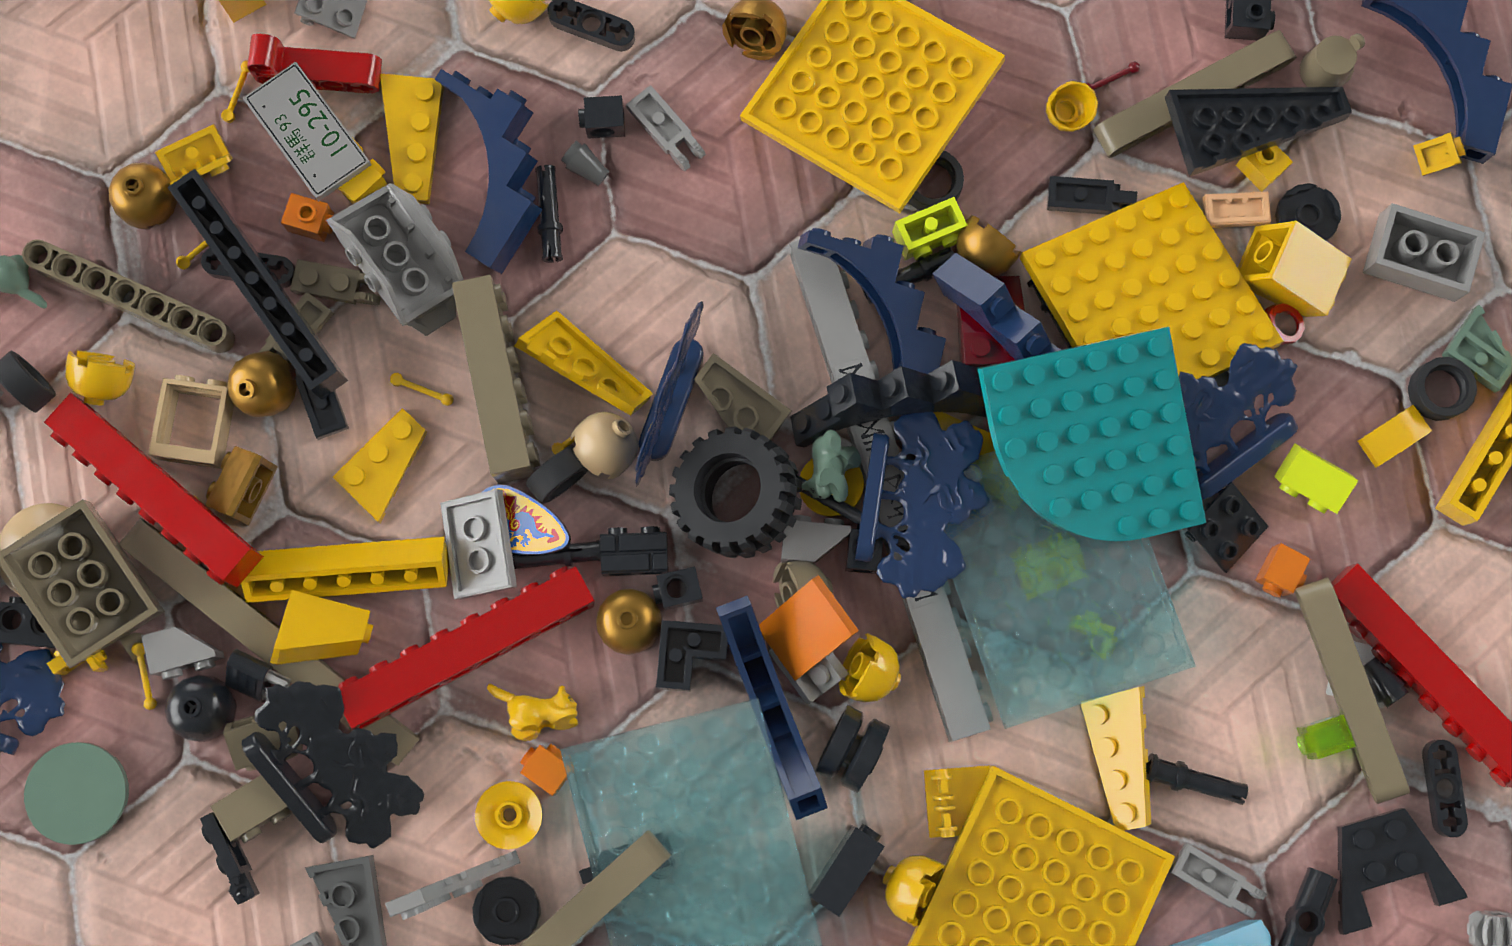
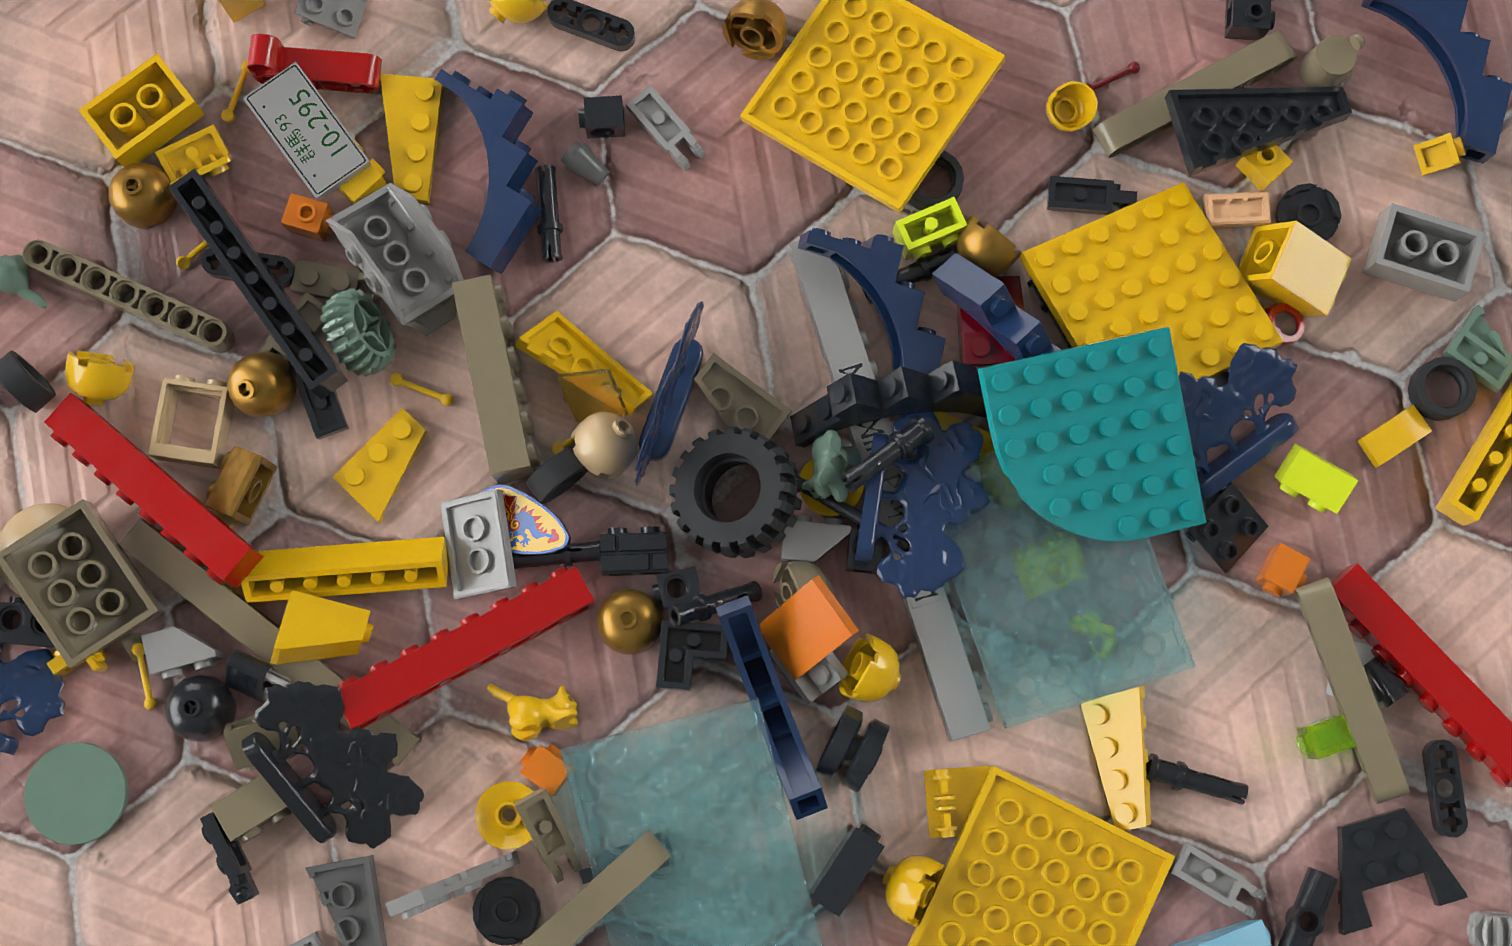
none -> yellow brick [78,53,206,167]
none -> sand green gear [321,288,397,377]
none -> dark tan hinge [514,786,583,883]
none -> clear yellow piece [557,368,628,422]
none -> black pin [668,581,762,627]
none -> black pin [841,416,934,493]

